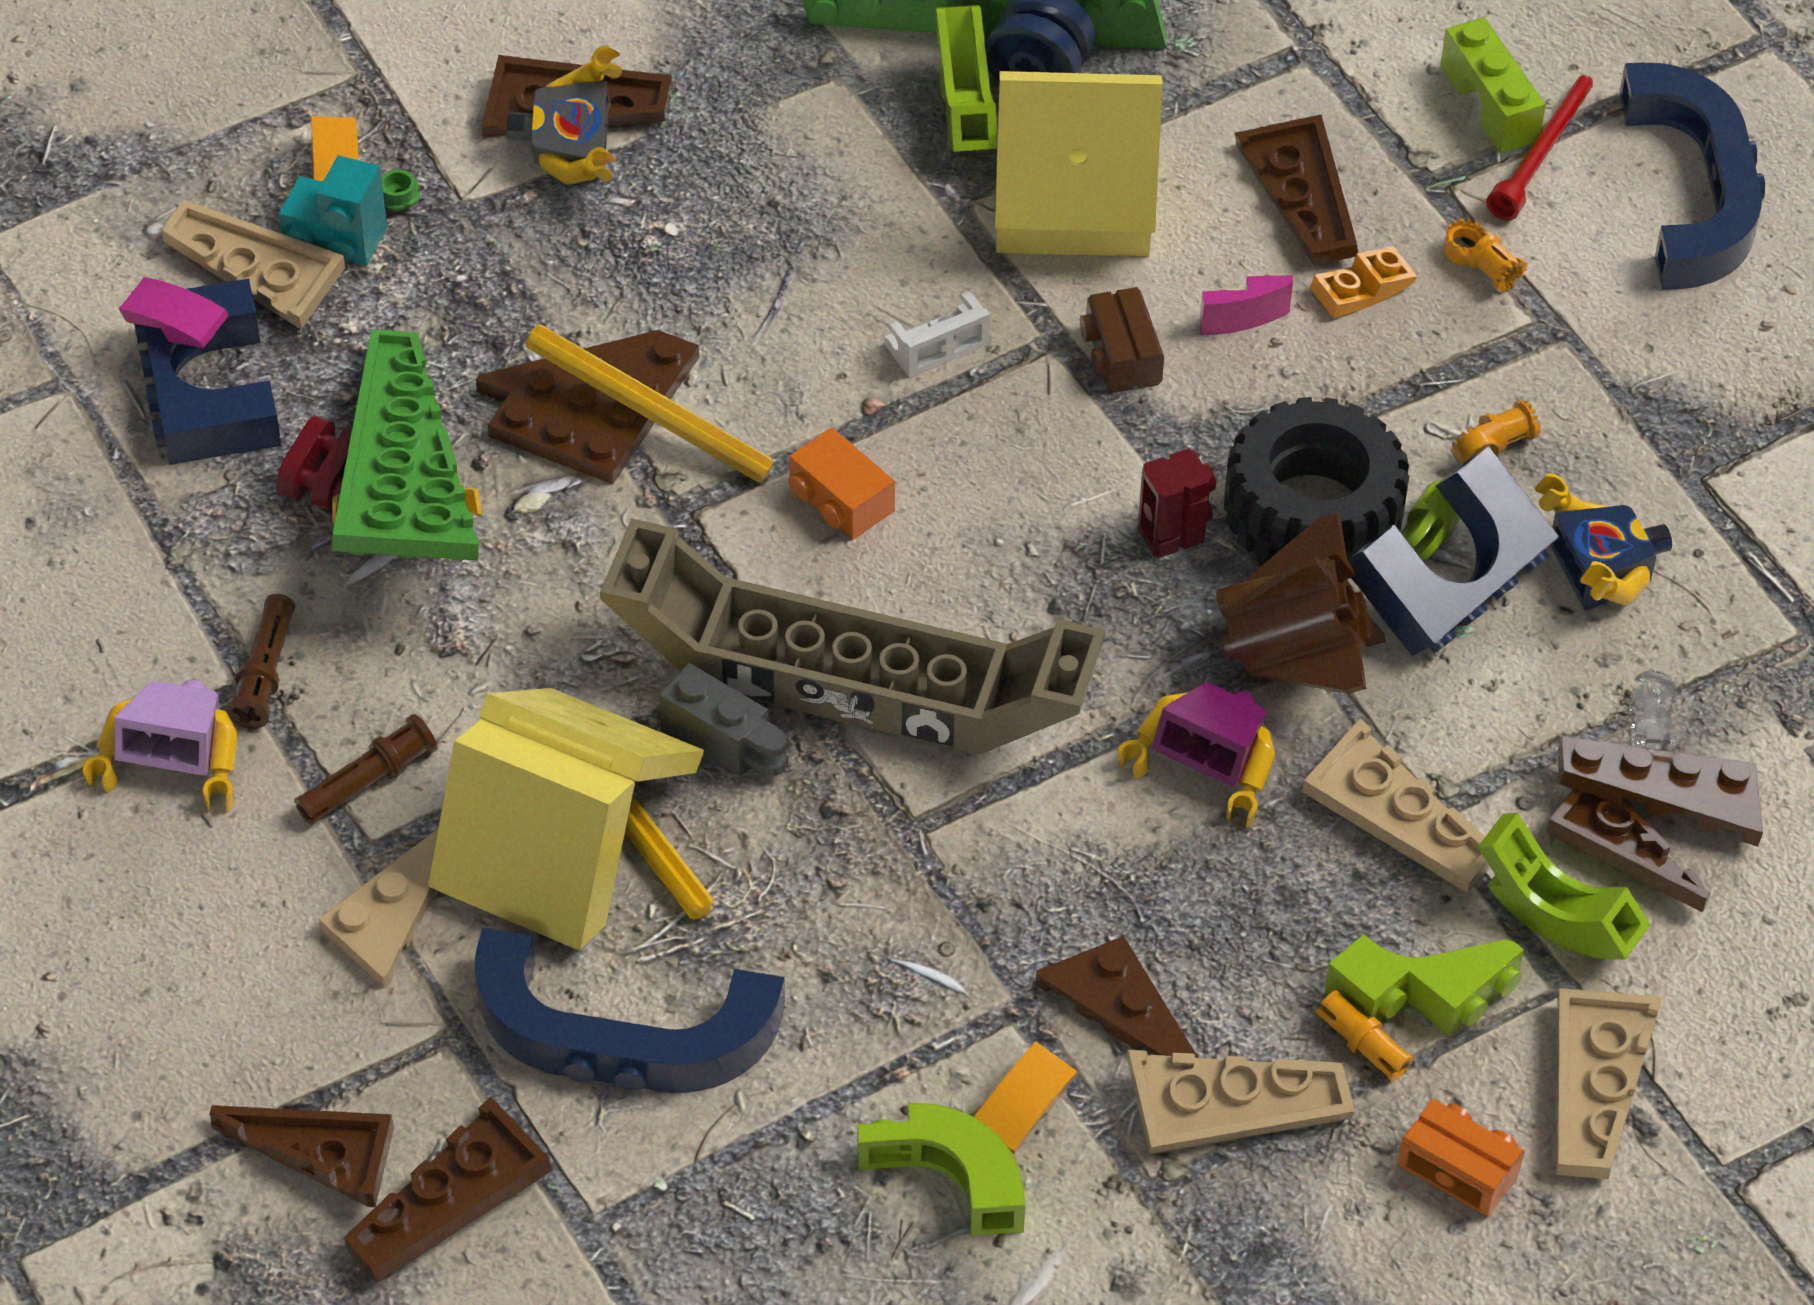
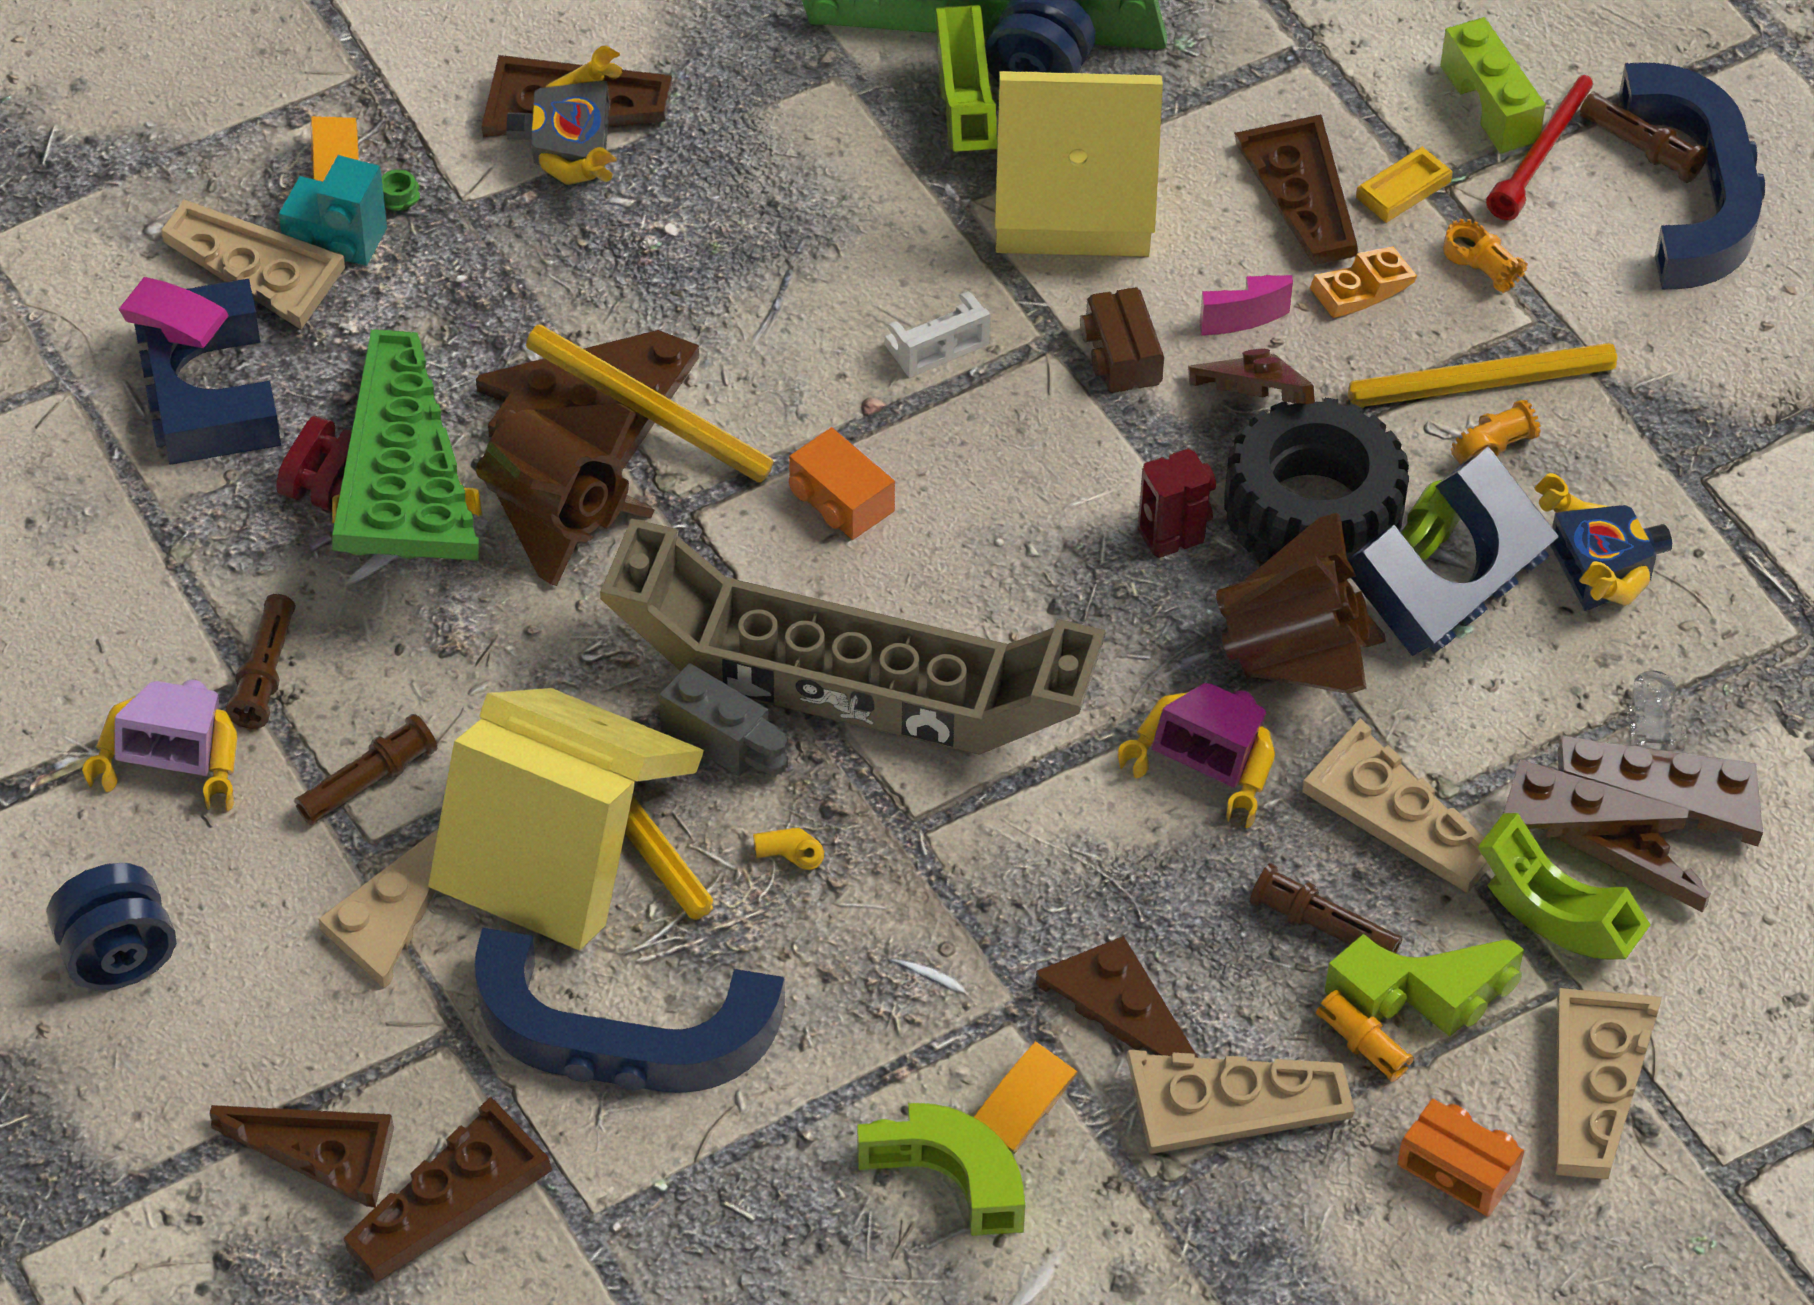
none -> dark blue wheel [46,863,177,991]
none -> reddish brown brick [476,404,655,586]
none -> yellow arm [753,828,824,870]
none -> reddish brown wing [1188,349,1315,404]
none -> reddish brown pin [1250,863,1403,954]
none -> yellow axle [1348,343,1618,407]
none -> yellow tile [1356,146,1453,223]
none -> wing [1503,759,1690,837]
none -> reddish brown pin [1580,91,1708,183]

